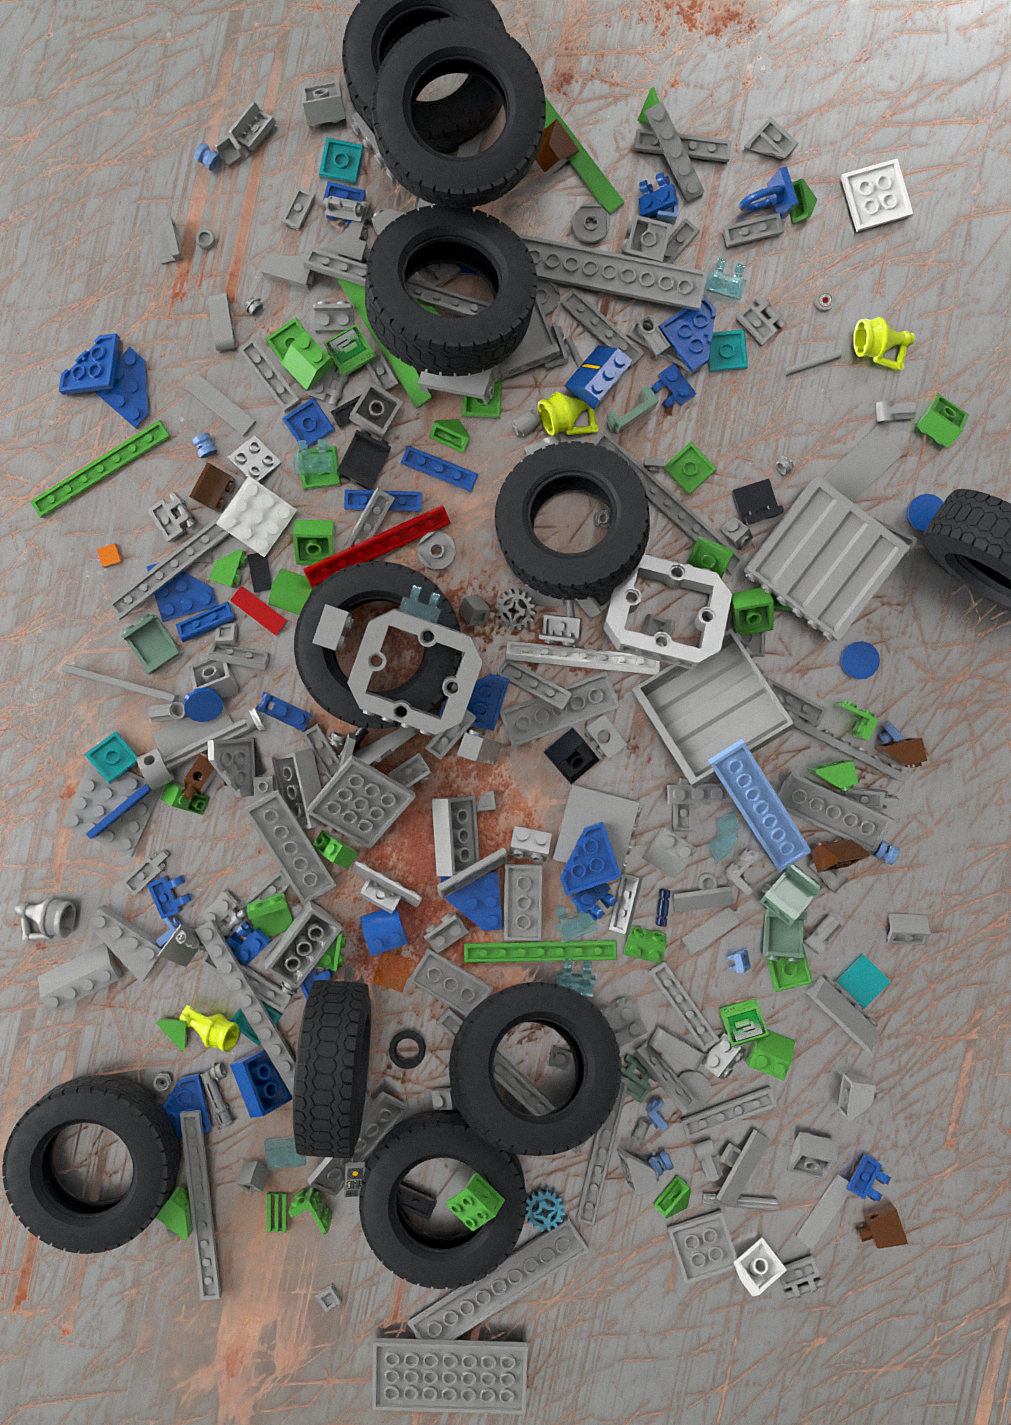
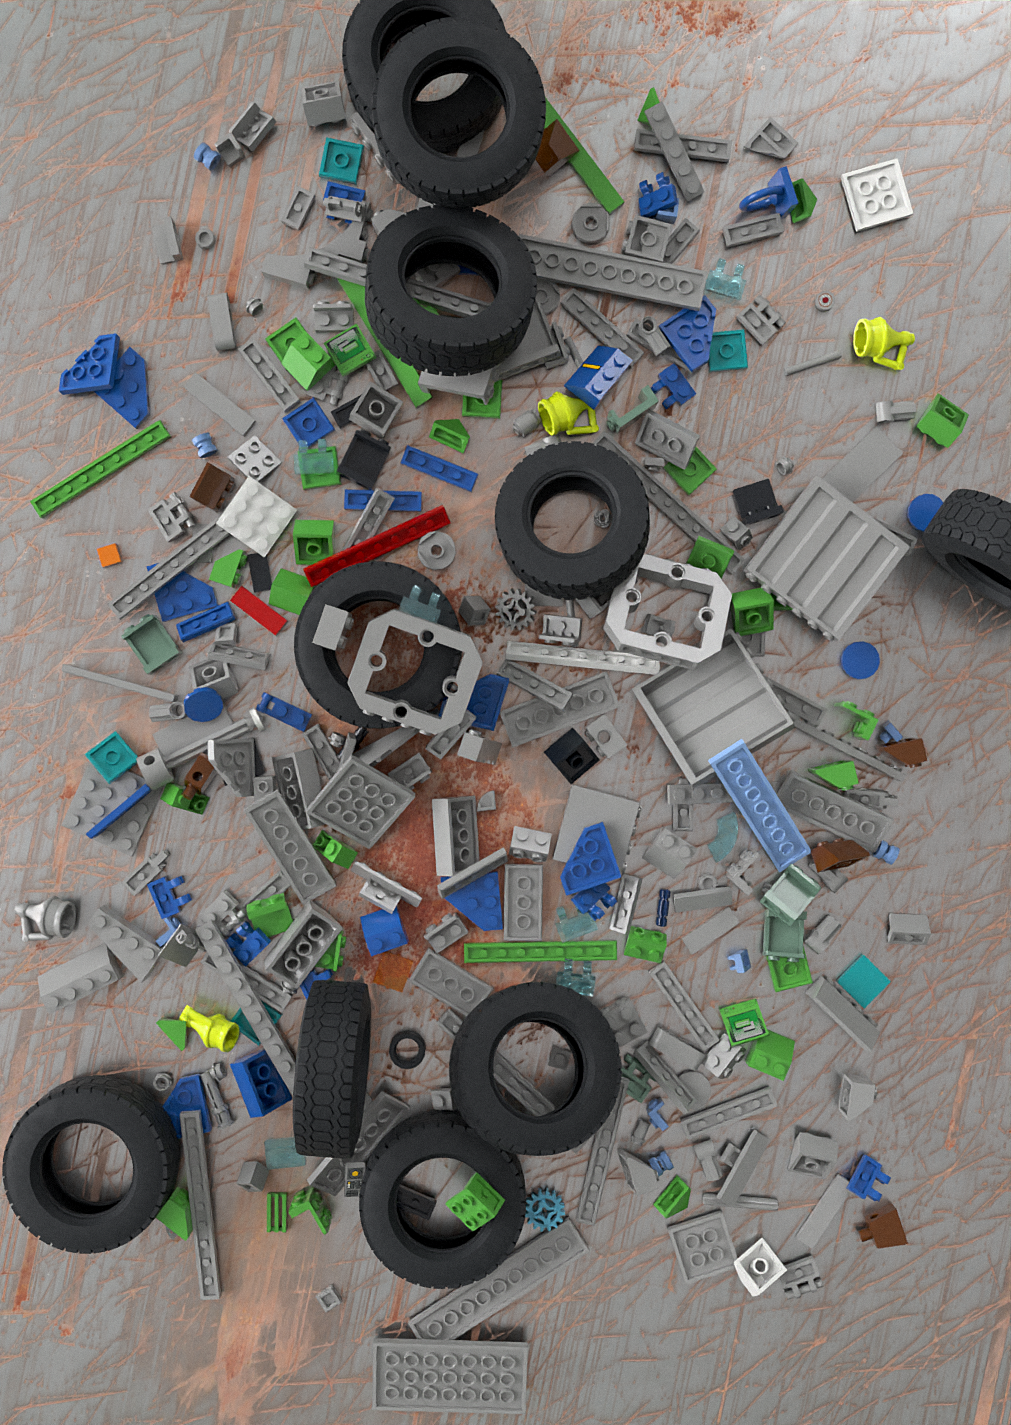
none -> light grey plate [635,409,700,470]

